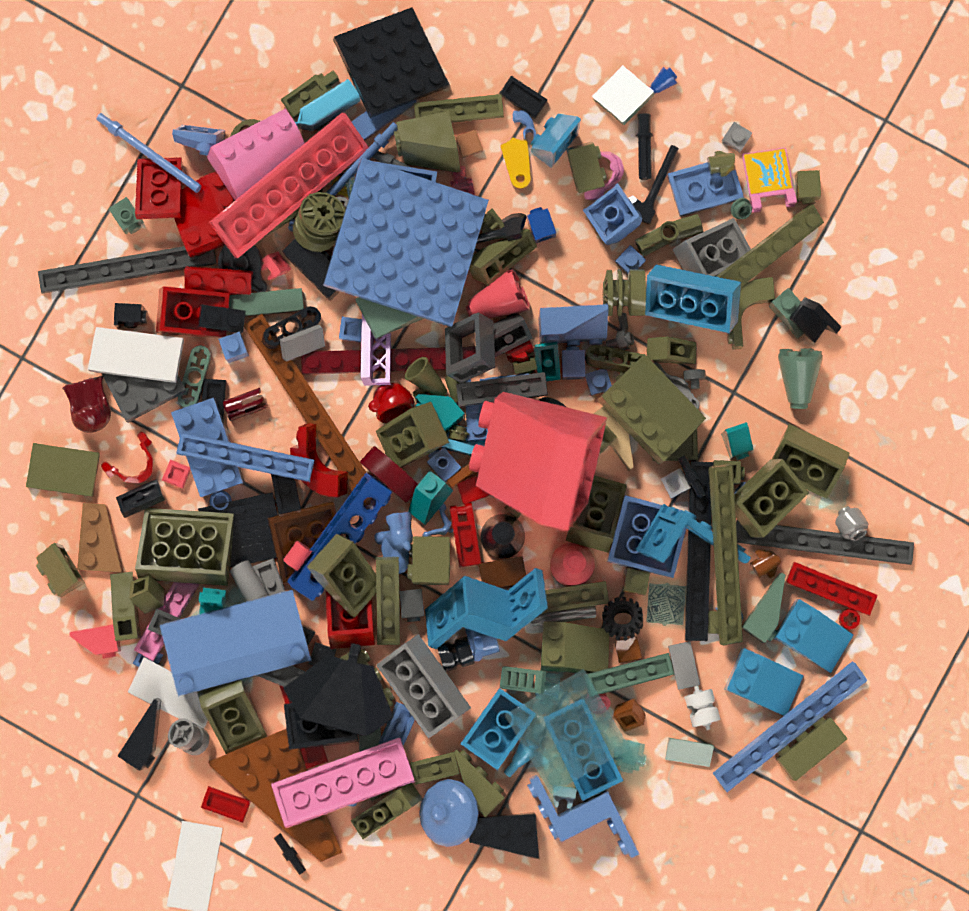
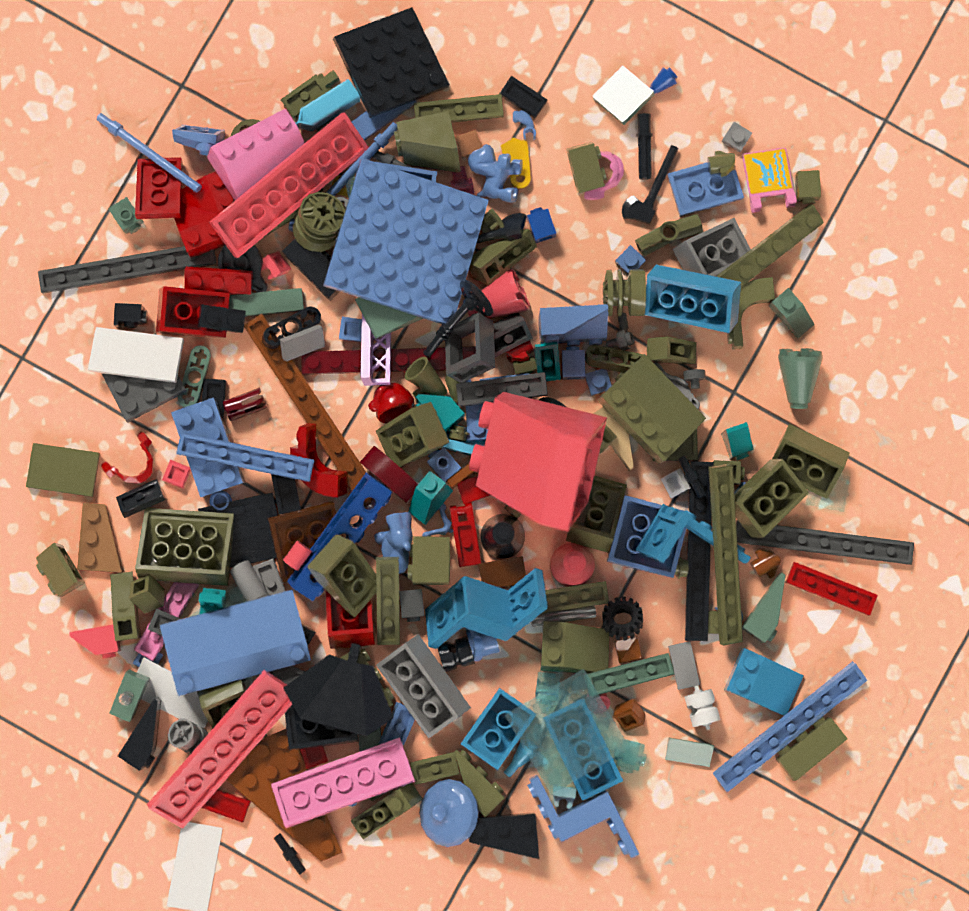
dark red piece [62,376,111,433] -> none
medium blue brick [218,332,249,363] -> none
black plate [308,642,337,665] -> none
sand green slope [500,666,546,694] -> none
dark azure slope [530,113,581,168] -> none
medium blue slope [583,183,643,246] -> none
olive brick [622,568,650,596] -> none
clear light blue piece [646,582,686,626] -> none
sand green plate [730,198,752,219] -> none
dark azure slope [774,599,853,673] -> none
black panel [790,297,842,343] -> none
light grey head [835,506,869,541] -> none
red bush [839,609,860,630] -> none
none -> sand green piece [109,669,150,722]
none -> coral plate [147,670,292,829]
none -> black dish [423,279,493,358]
none -> medium blue animal [468,144,523,203]
none -> olive plate [675,557,689,579]

